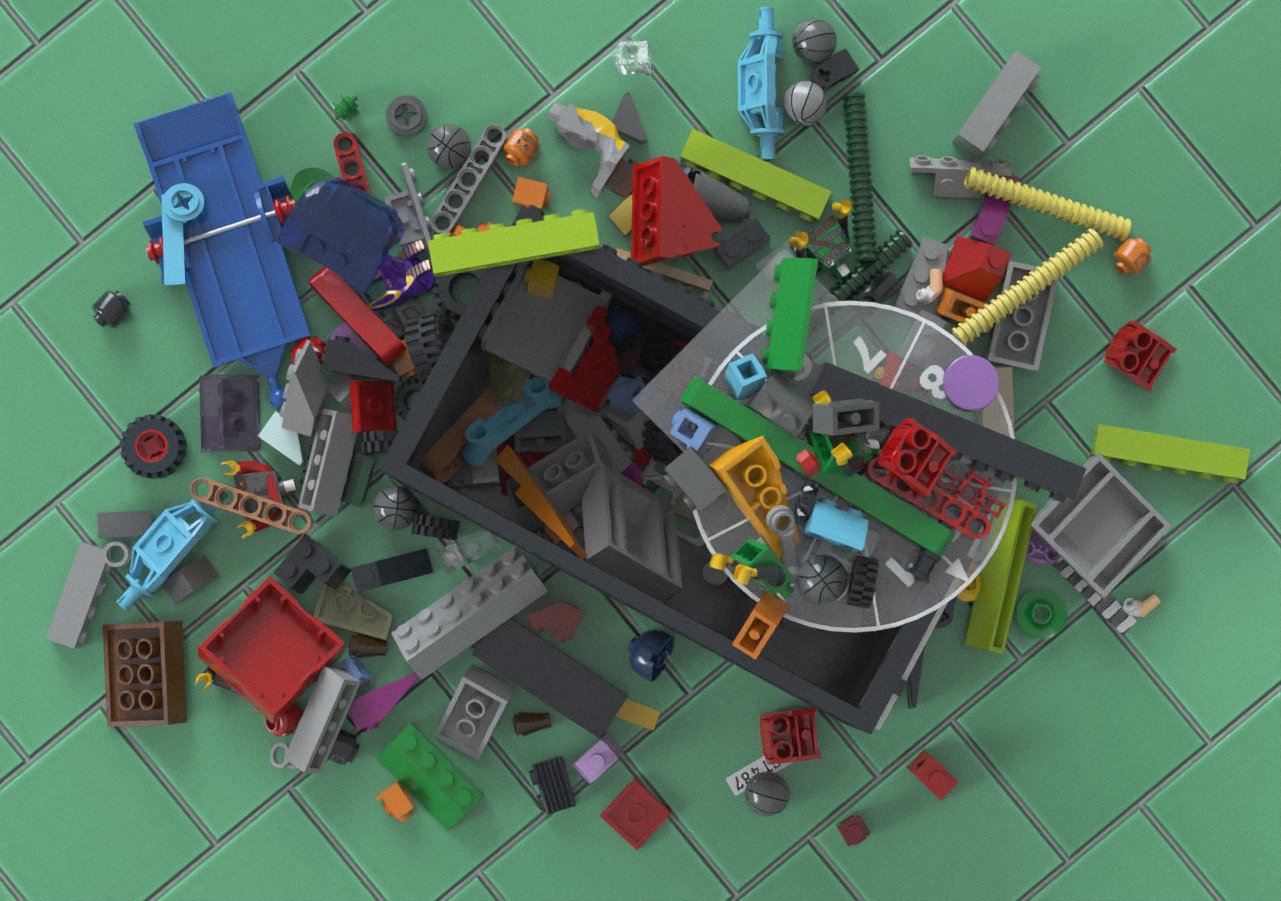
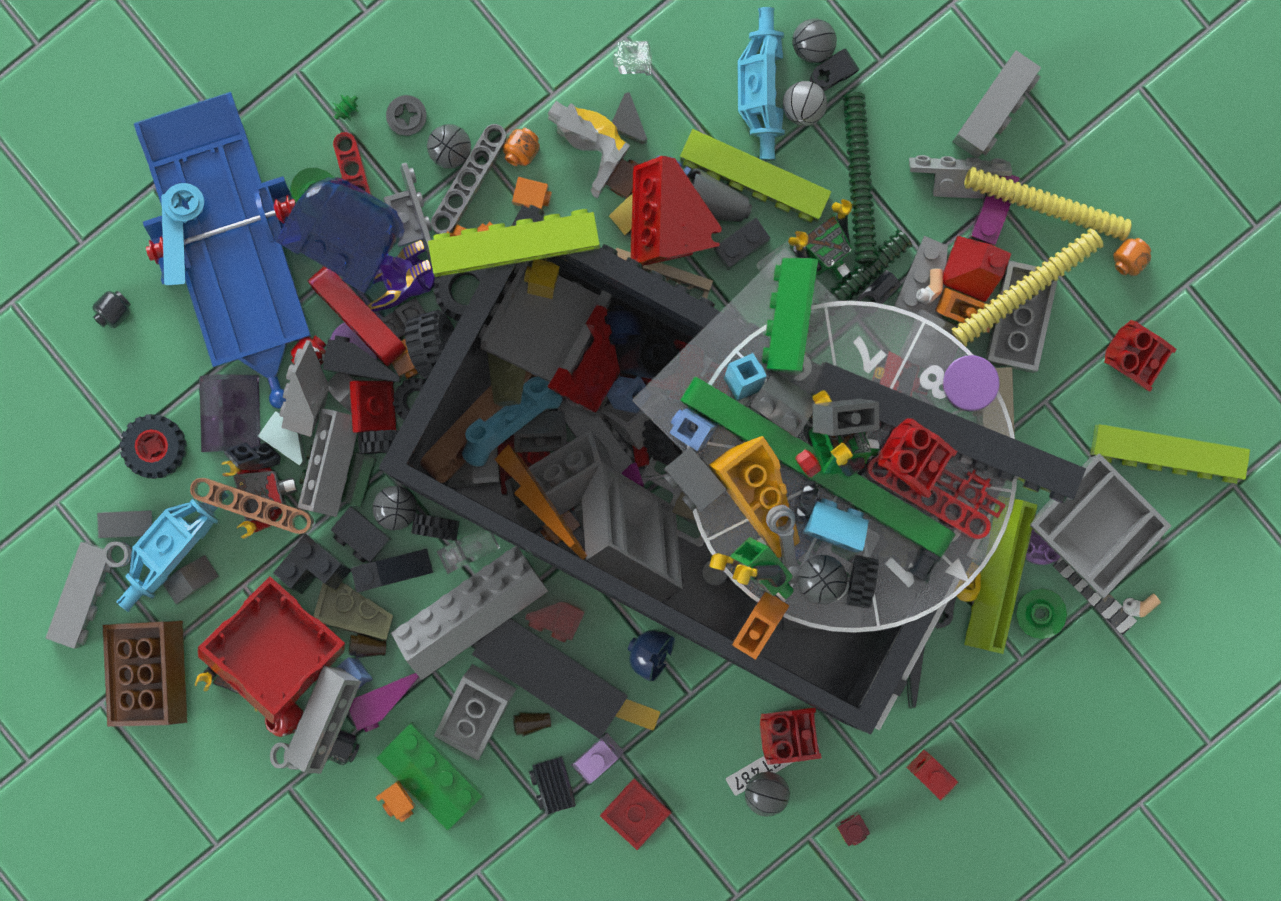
none -> black slope [224,442,281,470]
none -> black brick [331,506,391,563]

